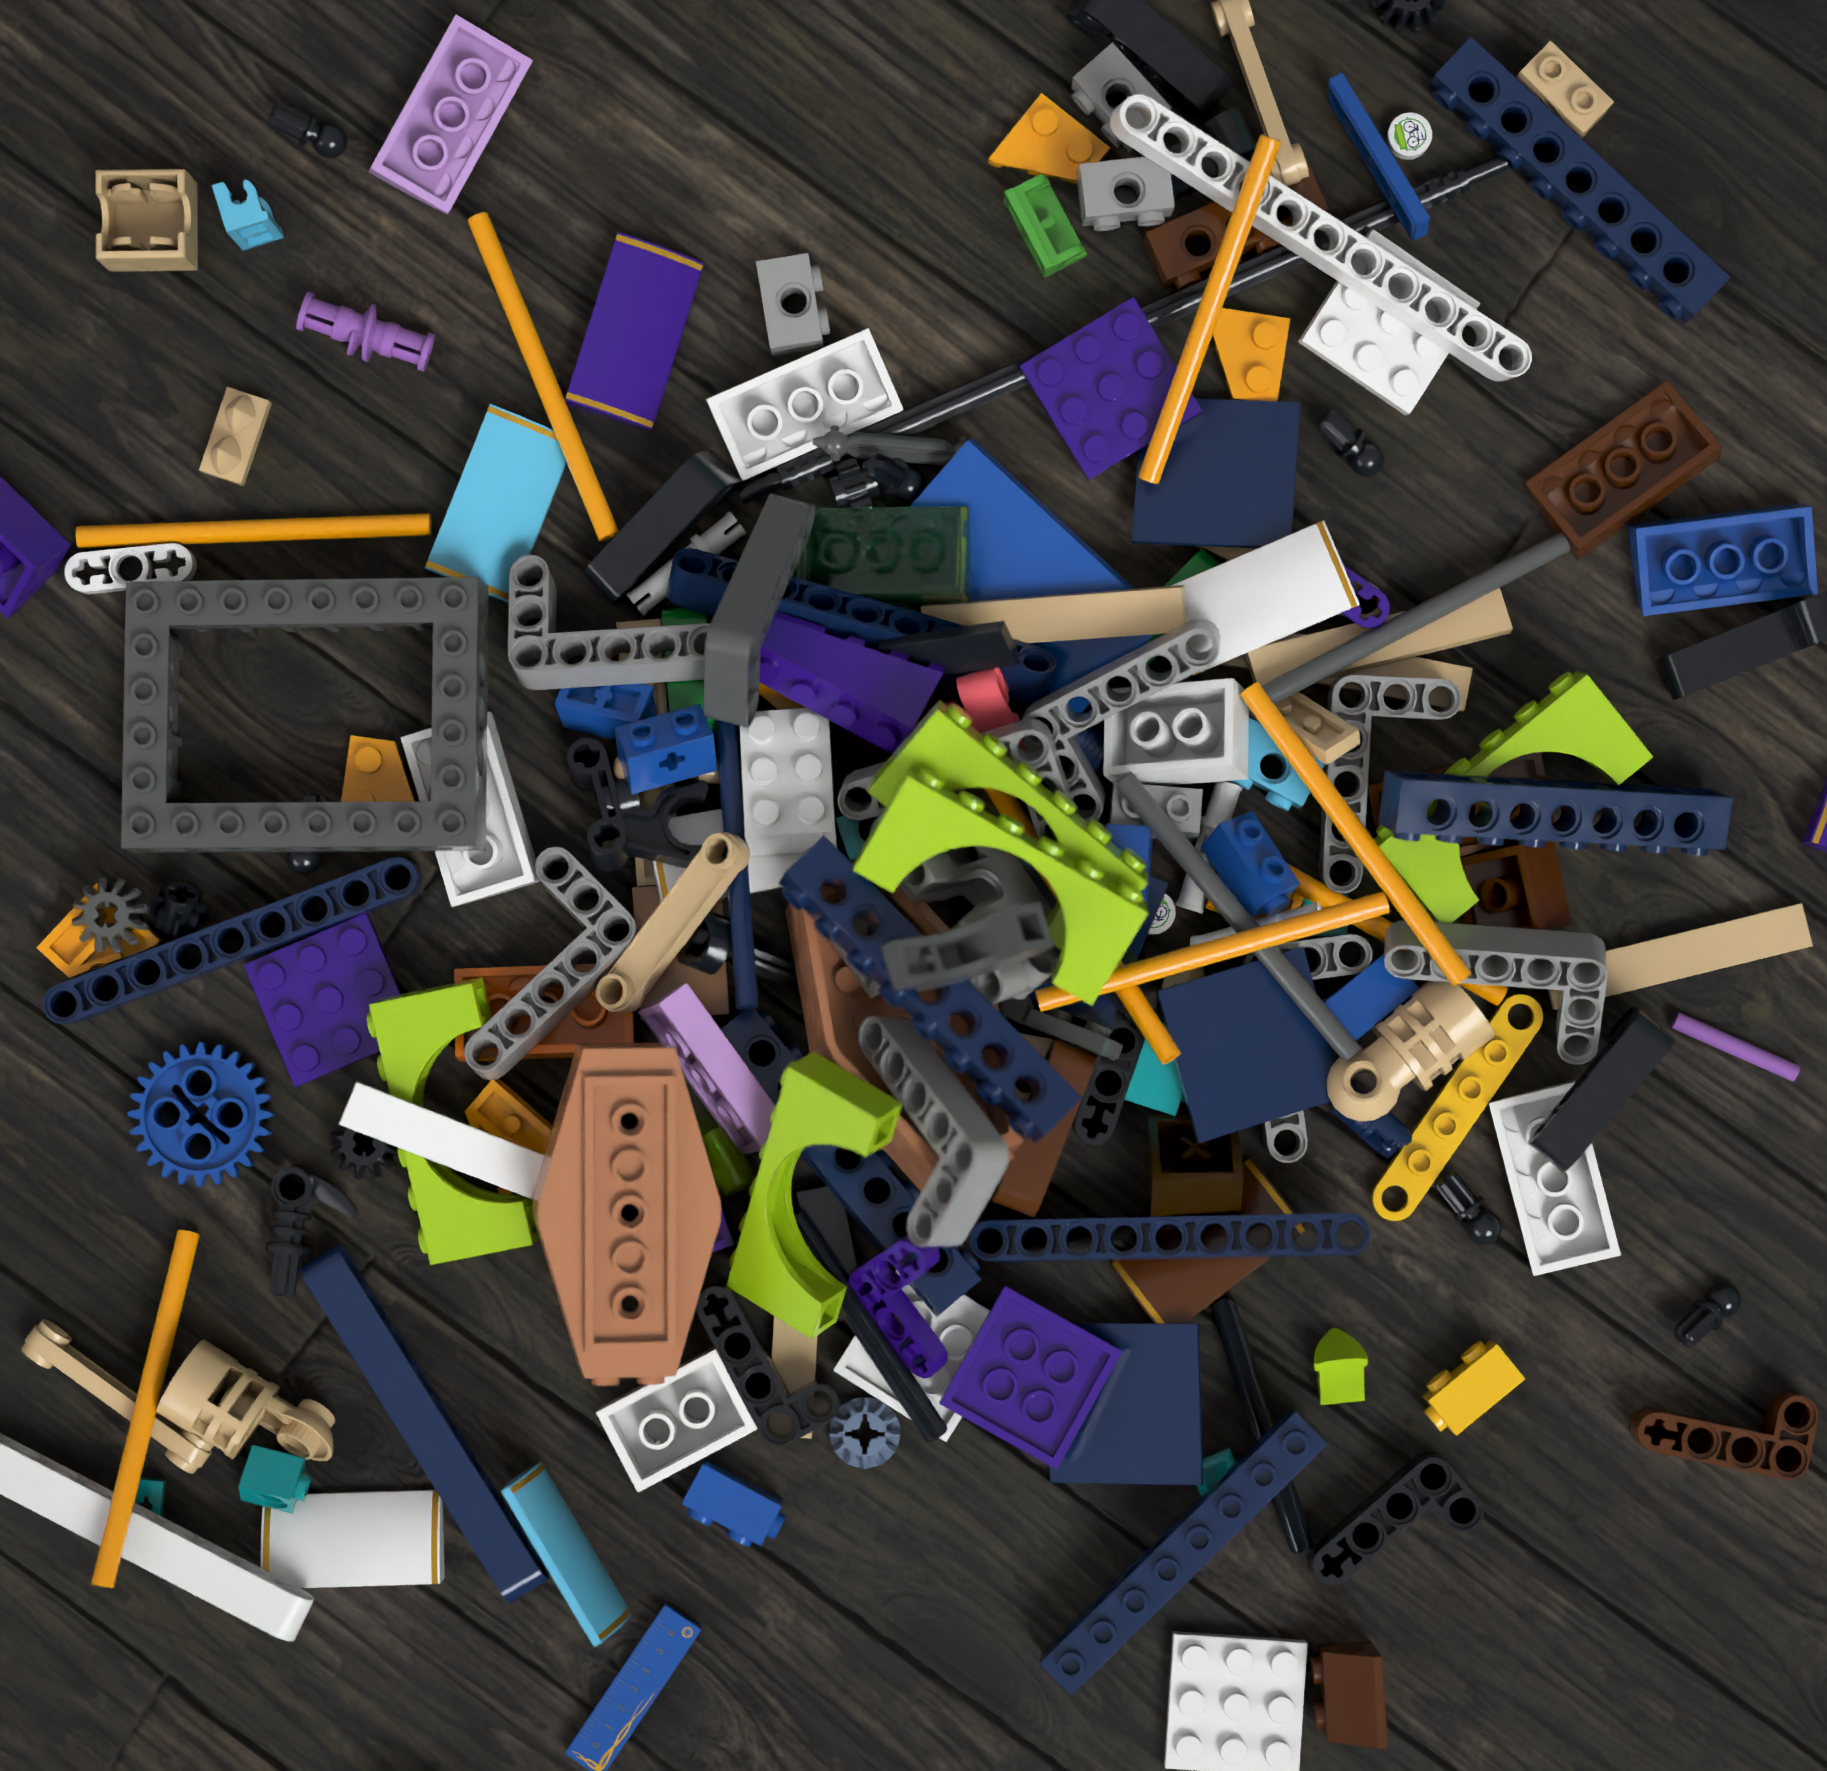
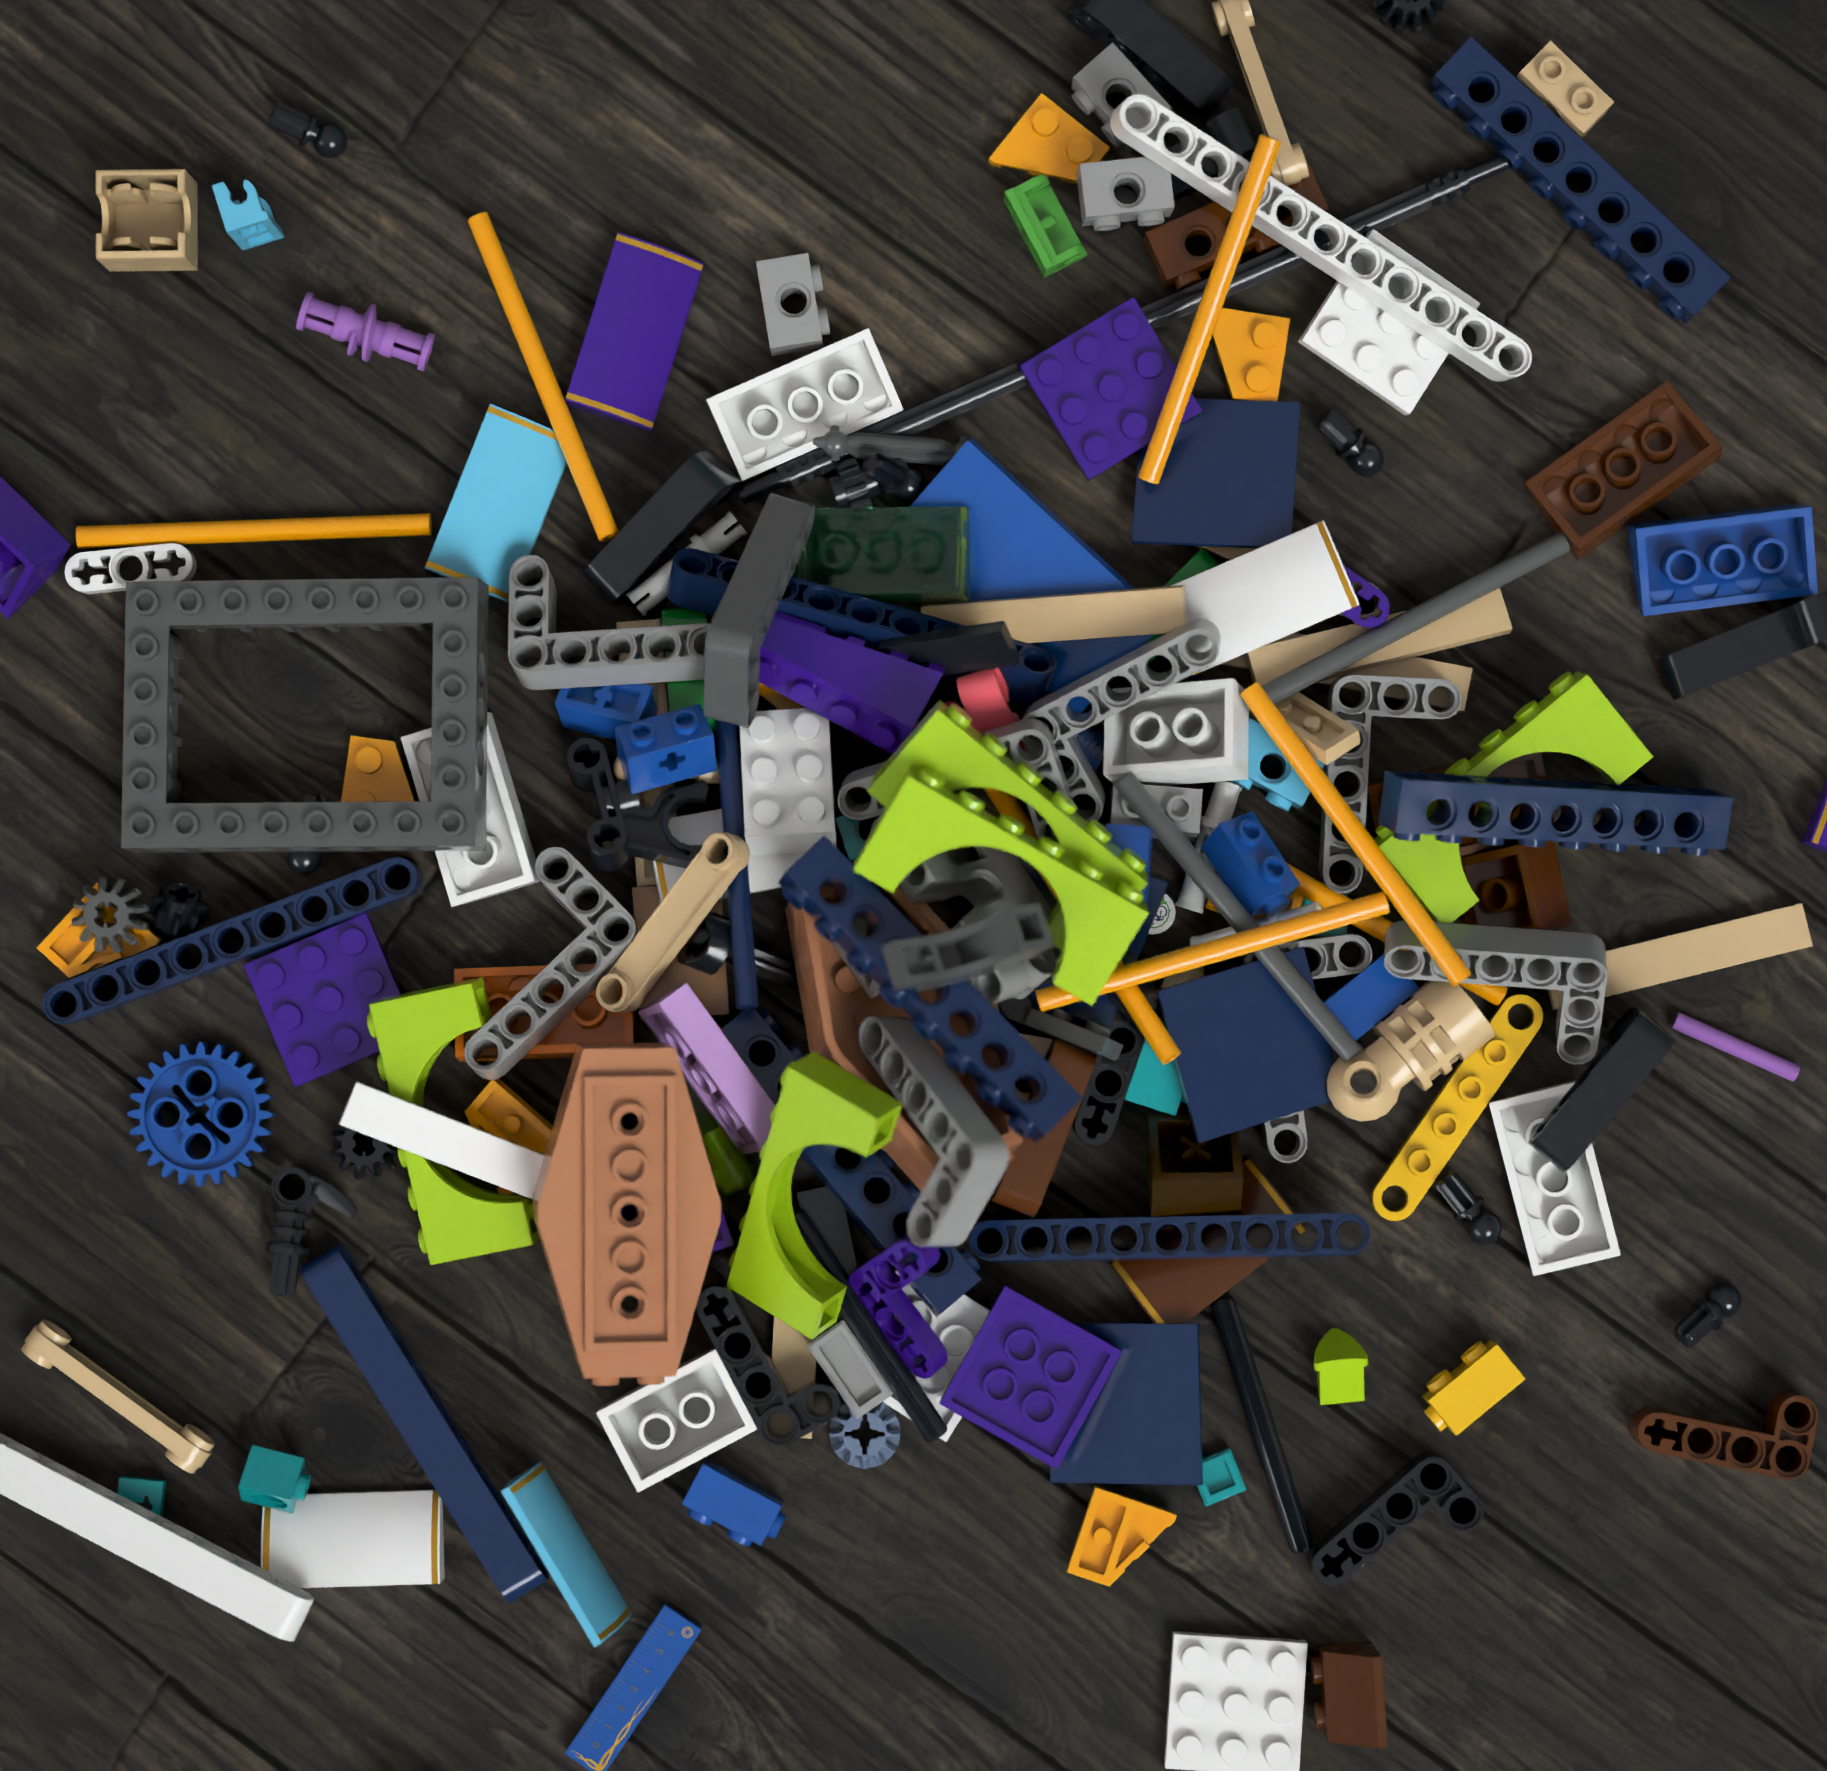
light orange piece [91,1230,200,1589] -> none
tan cylinder [156,1340,335,1461] -> none
tan tile [199,387,272,486] -> none
lavender slope [368,14,533,214] -> none
dark blue brick [1040,1405,1328,1696] -> none
blue tile [1327,72,1430,241] -> none
dark blue hinge [1329,1081,1413,1159] -> none
tile [1386,113,1432,160] -> none
none -> light grey tile [807,1319,894,1419]
none -> light orange wing [1066,1485,1177,1587]

